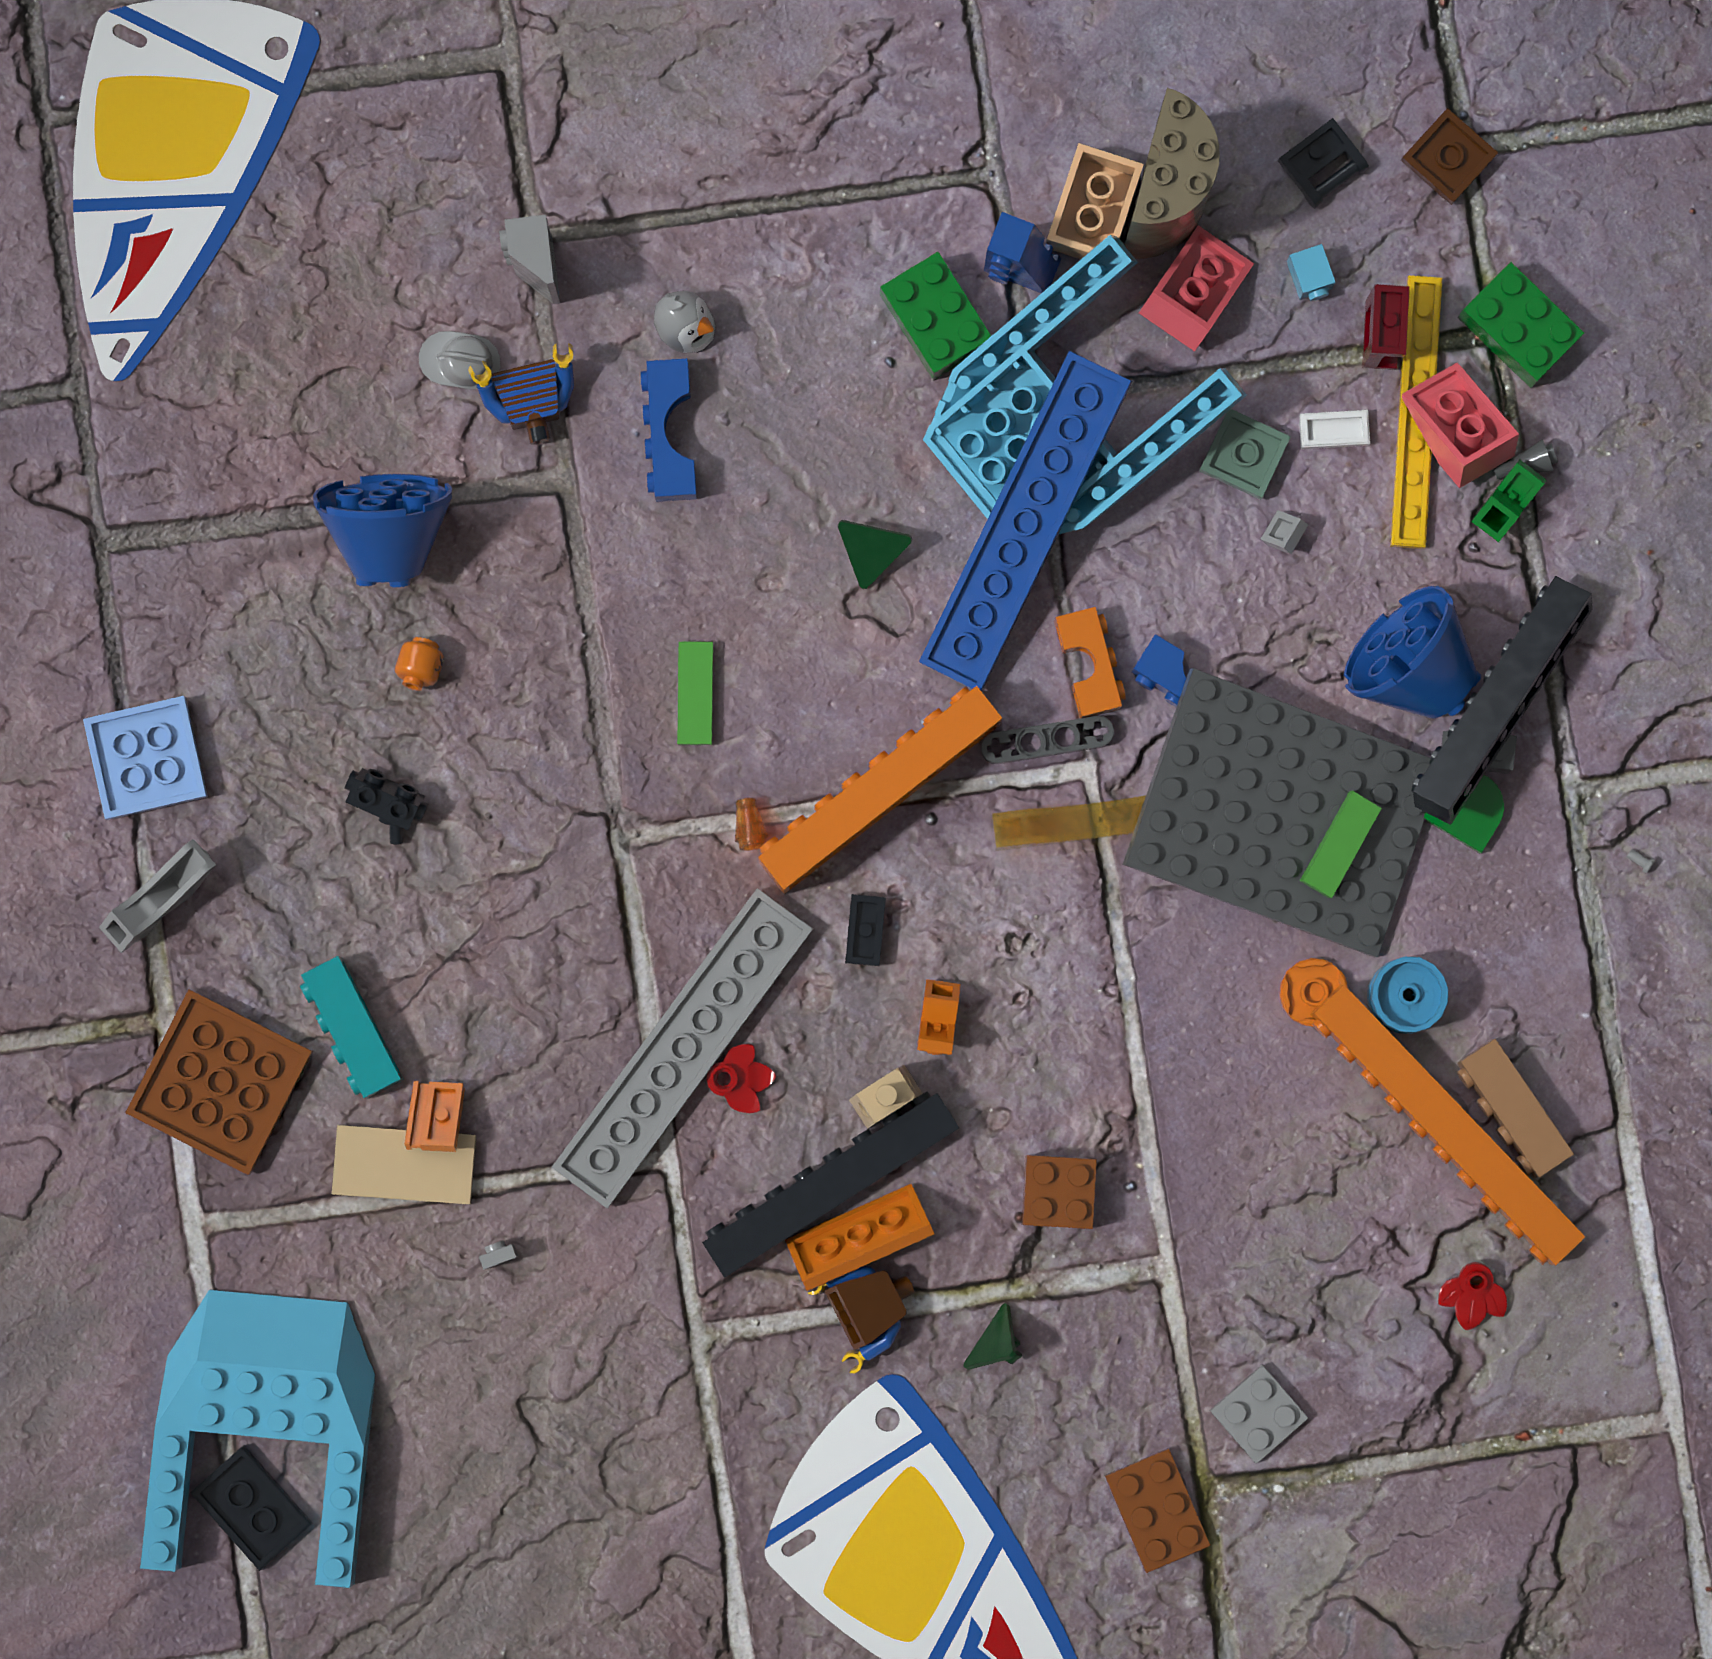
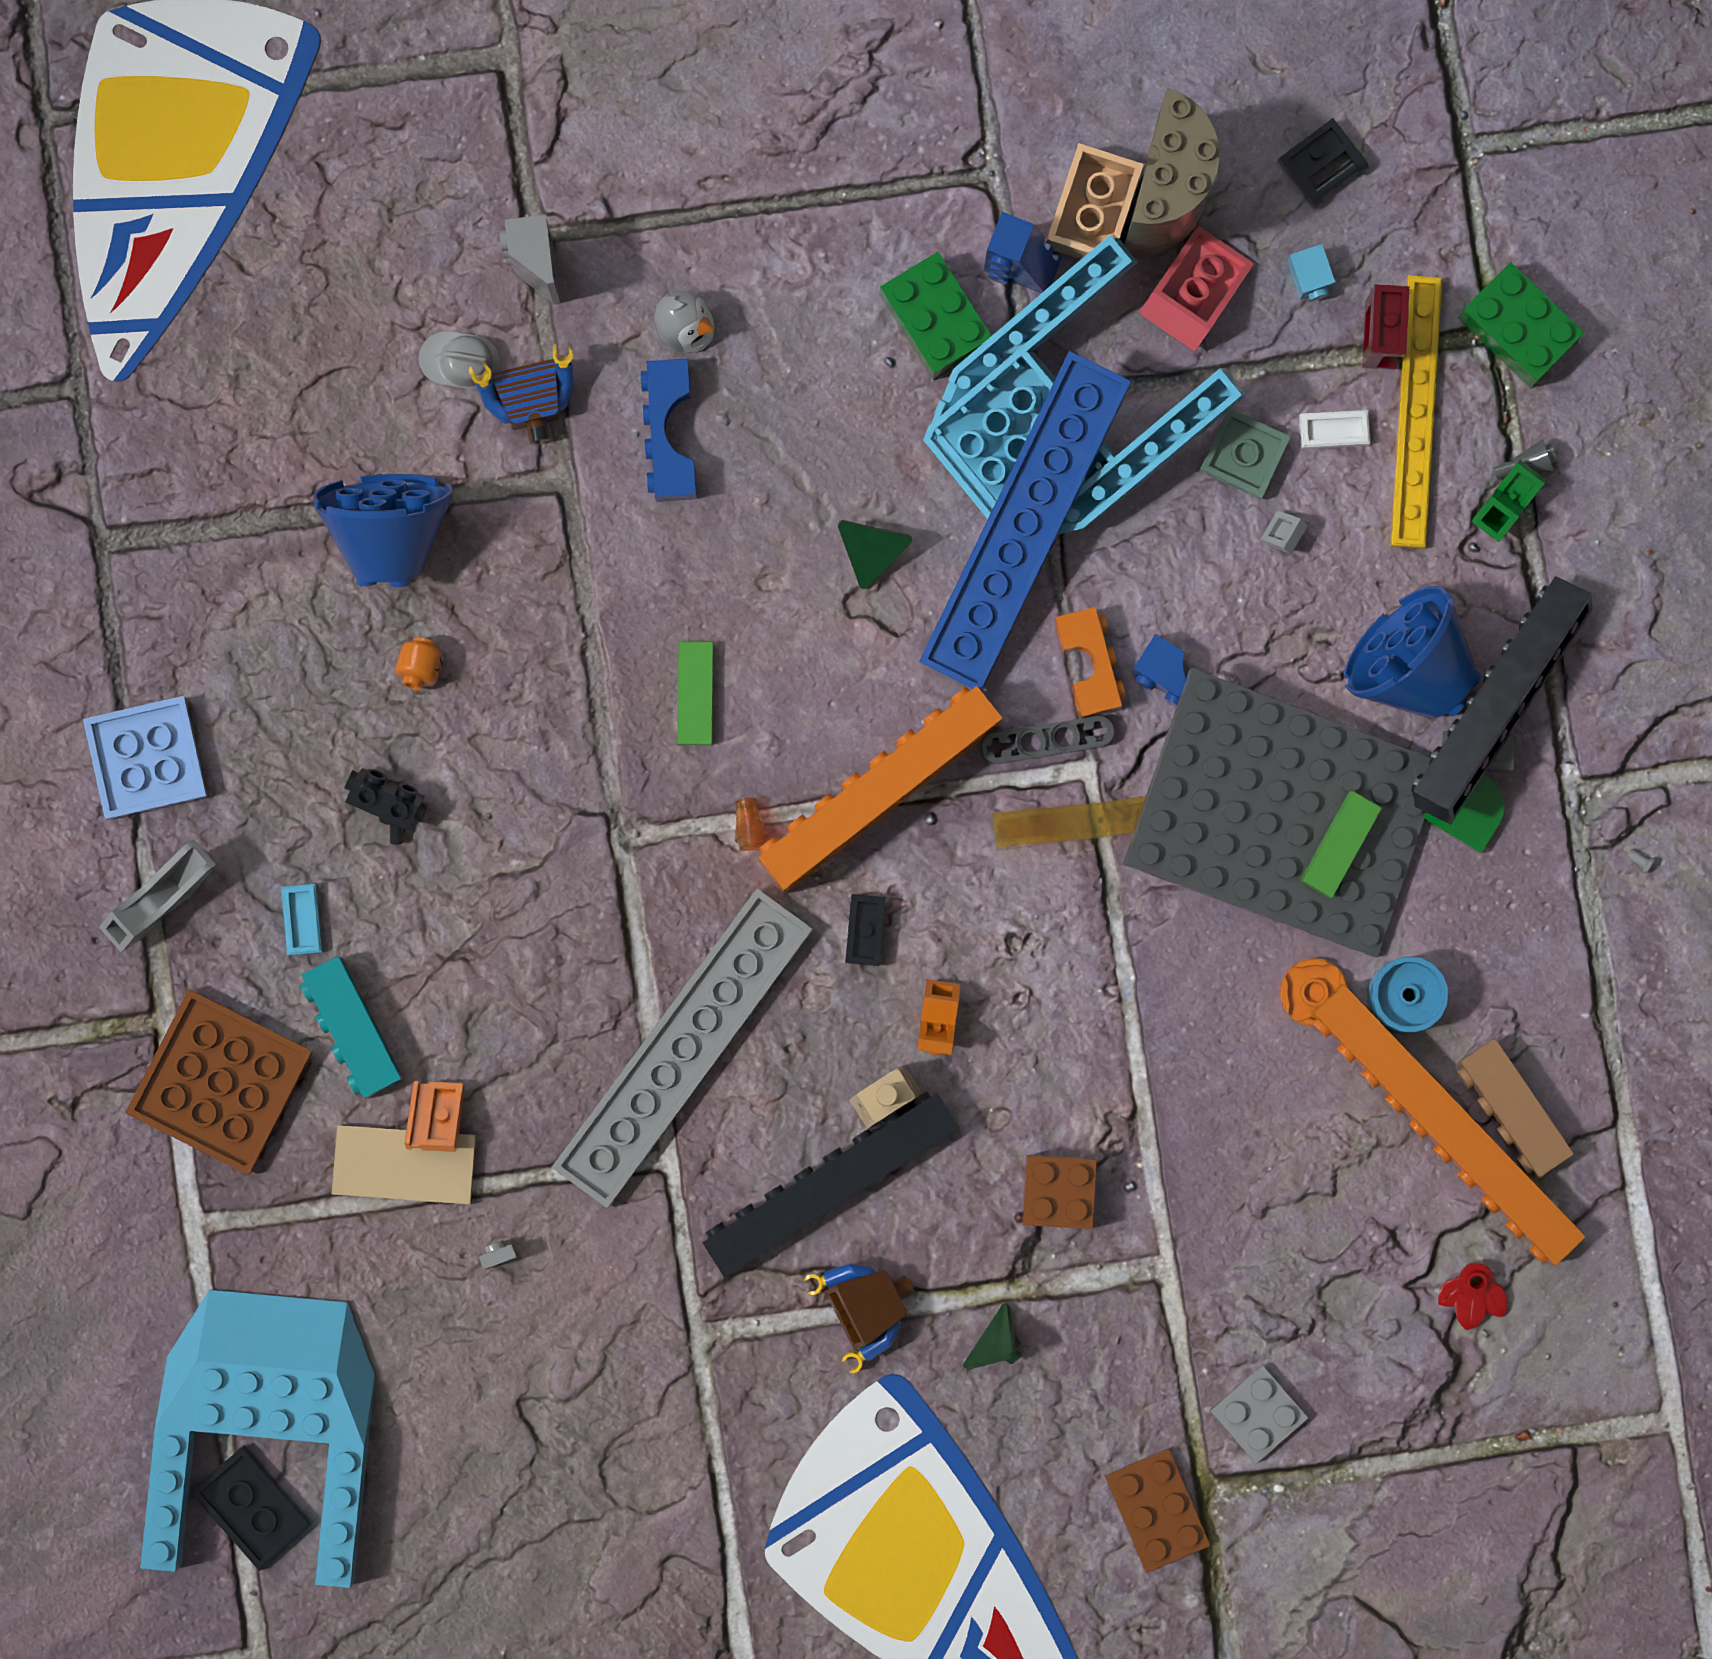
red plate [707,1044,776,1113] -> none
orange plate [785,1183,934,1291] -> none
reddish brown plate [1401,108,1498,205] -> none
coral slope [1402,362,1519,488] -> none
none -> medium azure tile [281,884,323,956]

